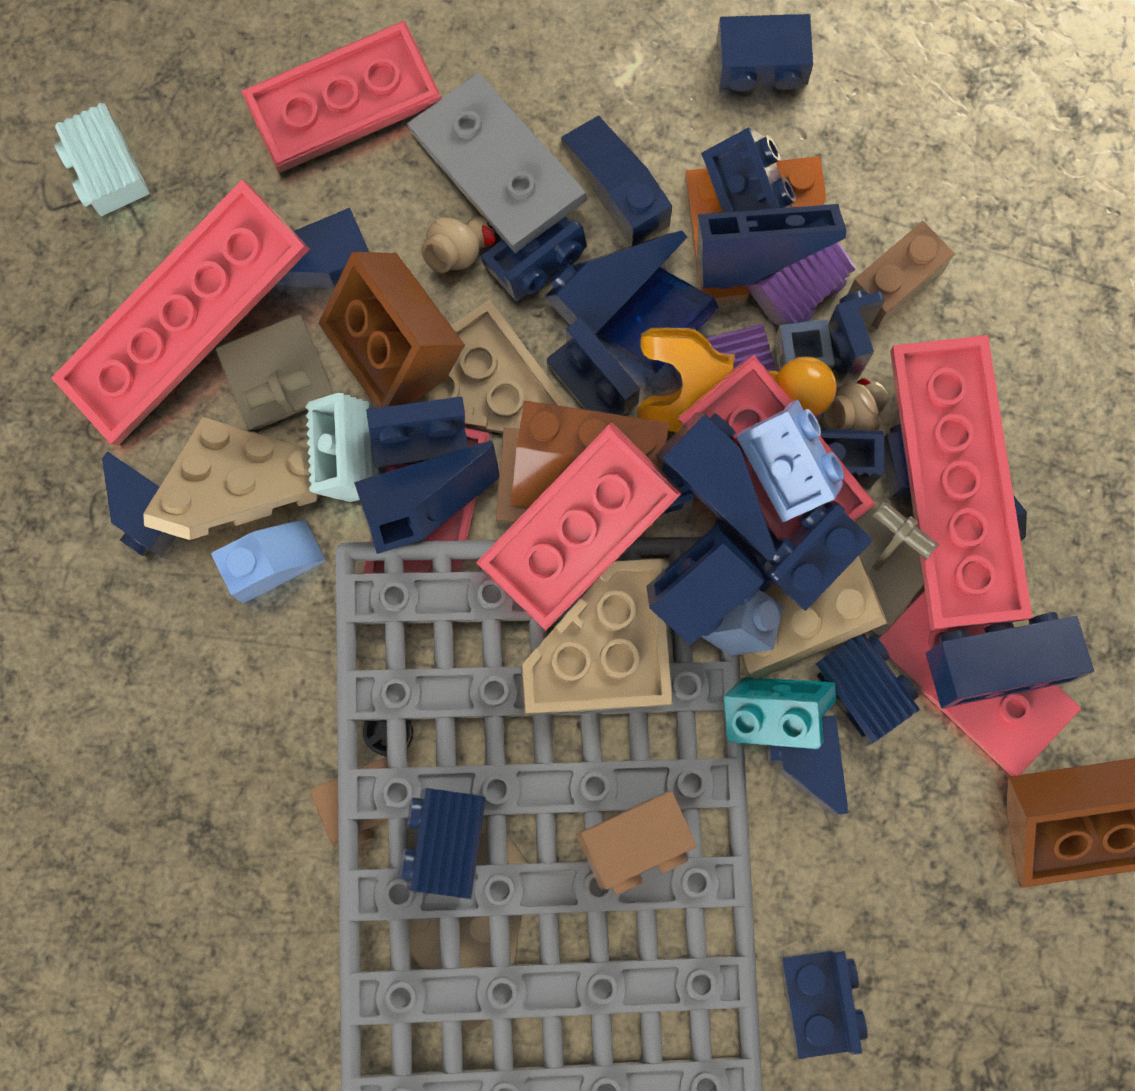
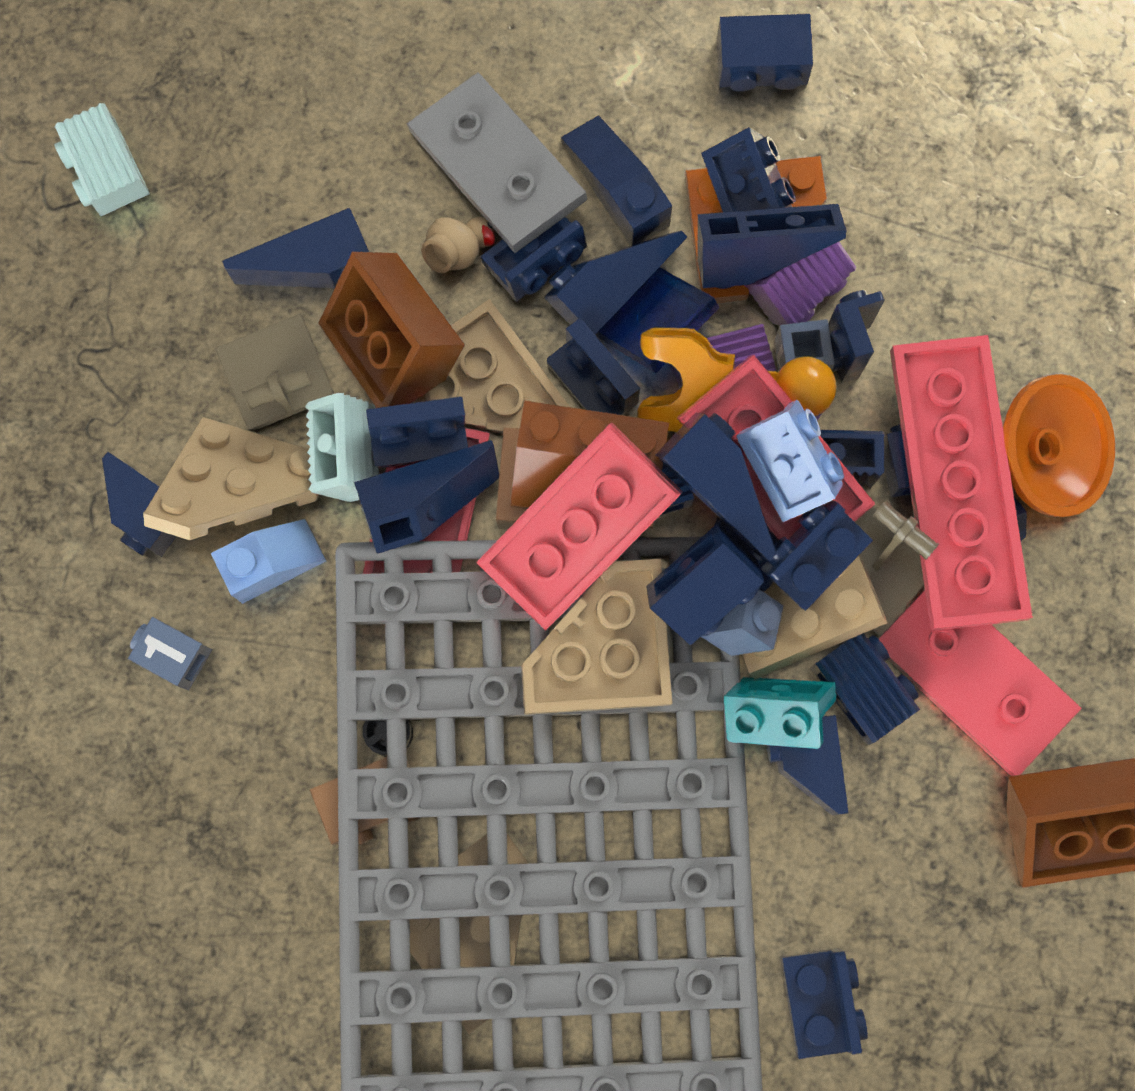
coral plate [51,180,310,445] -> none
coral plate [241,20,441,173] -> none
dark blue brick [399,788,486,899] -> none
medium nougat brick [576,791,697,894] -> none
tan animal [821,378,888,431] -> none
medium nougat brick [847,220,955,330] -> none
dark blue brick [925,612,1095,709] -> none
none -> sand blue brick [128,617,213,691]
none -> orange dish [1003,374,1115,517]

